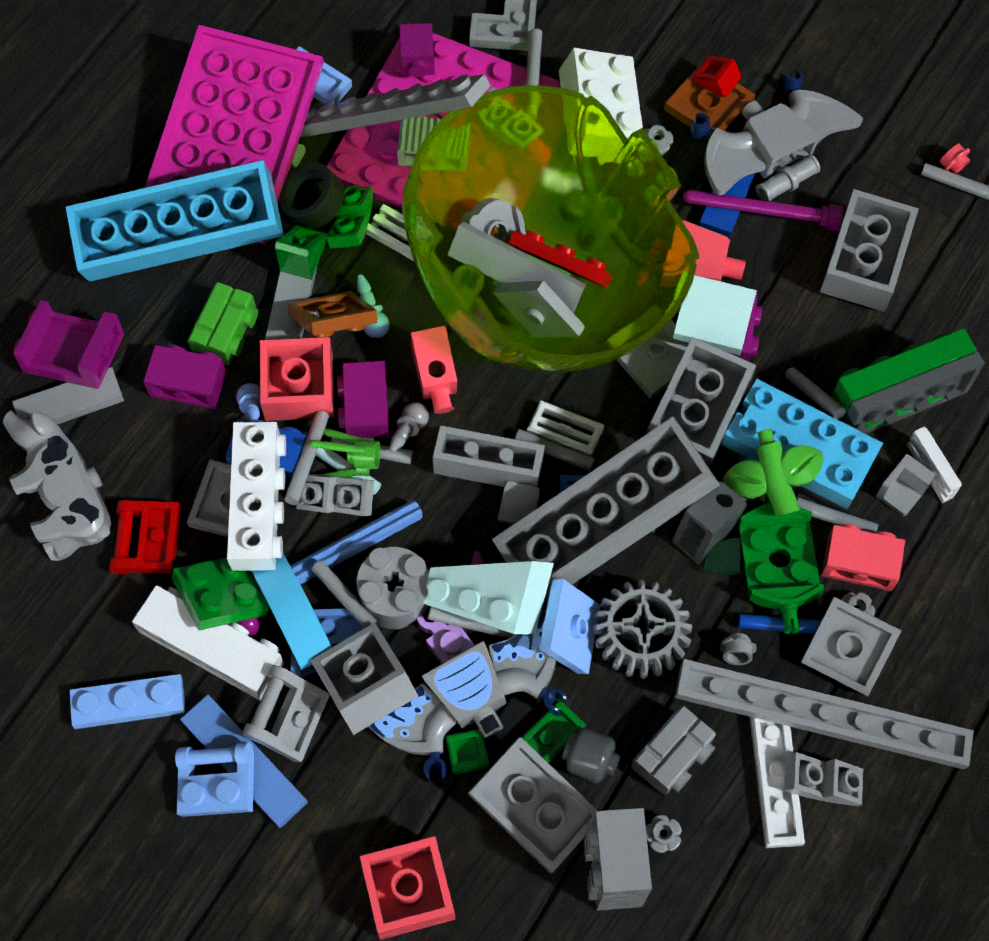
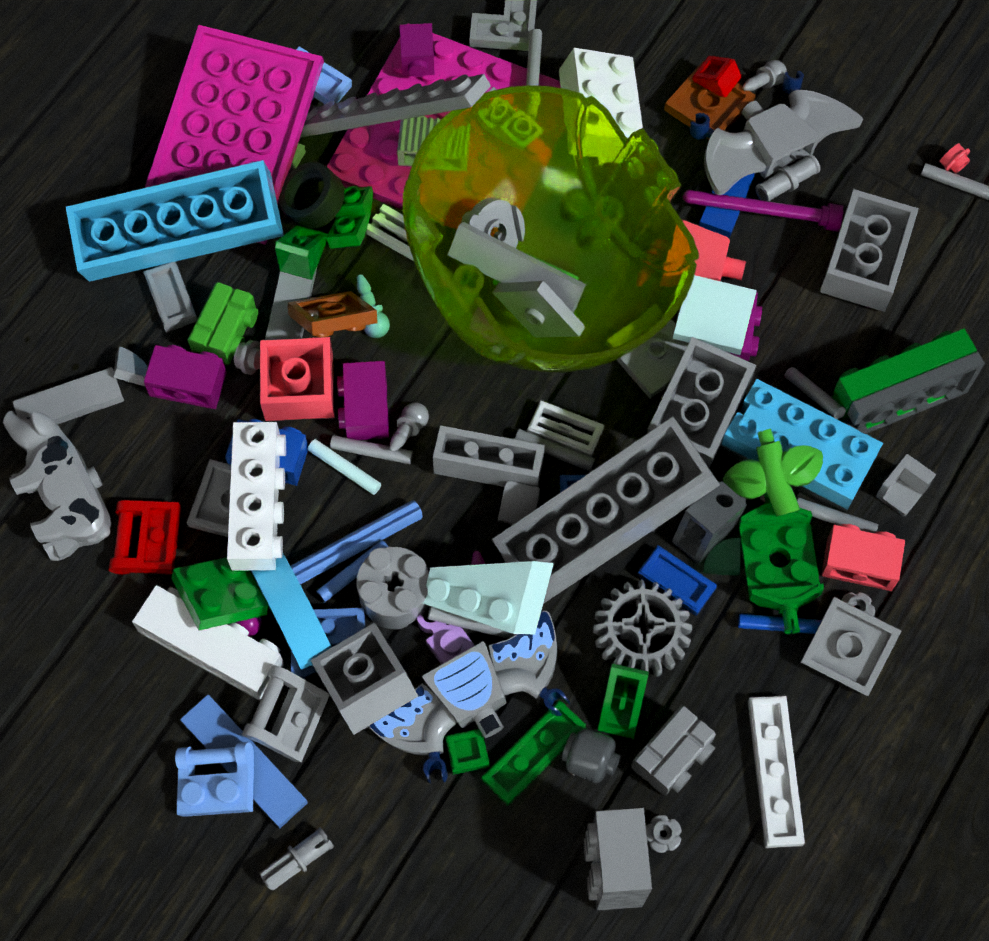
magenta panel [14,300,124,389] -> none
light blue plate [70,674,186,729] -> none
light blue bar [236,383,262,422] -> none
light grey bar [284,411,329,505] -> none
light grey slope [296,474,374,516] -> none
bright green plant [310,428,381,477] -> none
light grey piece [311,560,377,628] -> none
coral brick [360,836,455,940] -> none
coral torso [411,326,457,414] -> none
light grey plate [467,737,598,873] -> none
red plate [508,229,612,289] -> none
light blue plate [539,579,601,674] -> none
light grey plate [643,125,673,156] -> none
light grey plate [675,659,974,769] -> none
light grey plate [720,633,757,665] -> none
light grey slope [784,752,863,806] -> none
white tile [907,426,962,503] -> none
none -> light grey tile [113,346,148,386]
none -> light grey tile [143,261,197,332]
none -> light grey plate [234,340,260,375]
none -> light grey axle [260,827,334,890]
none -> medium blue piece [316,540,388,603]
none -> green slope [598,664,649,739]
none -> blue tile [637,545,717,616]
none -> light grey bar [742,60,787,91]

